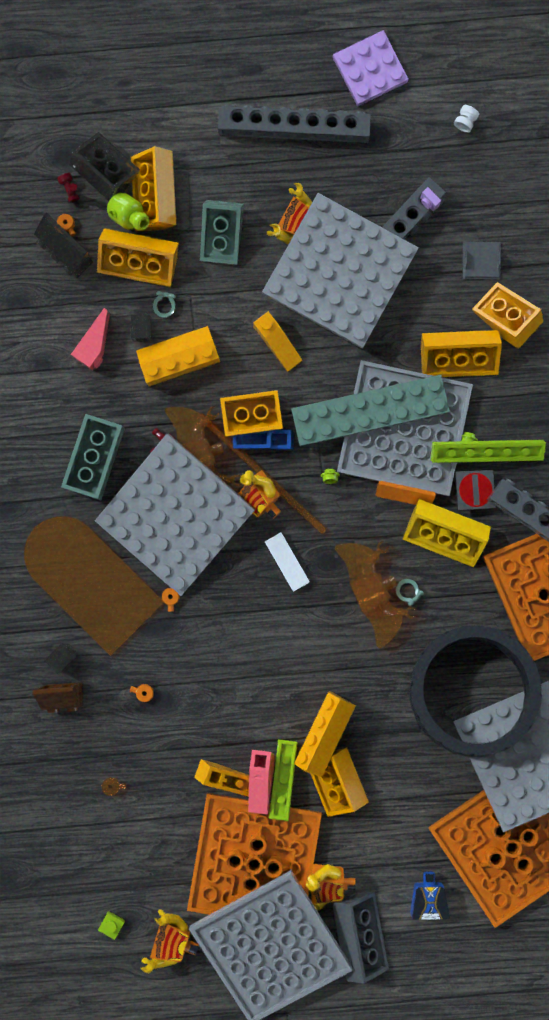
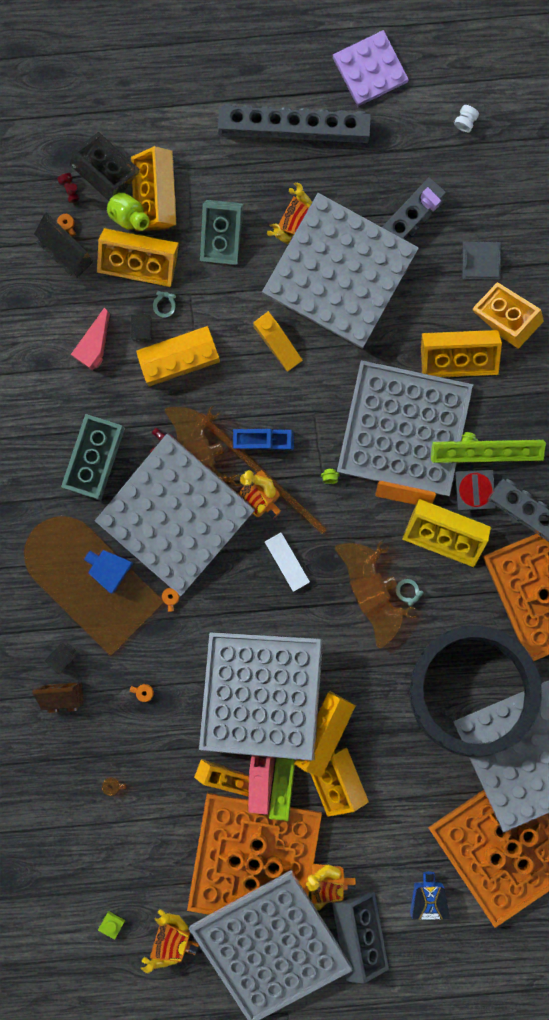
light orange slope [220,390,283,437] -> none
sand green plate [291,375,450,446] -> none
none -> blue torso [84,550,133,594]
none -> light grey plate [199,633,323,760]

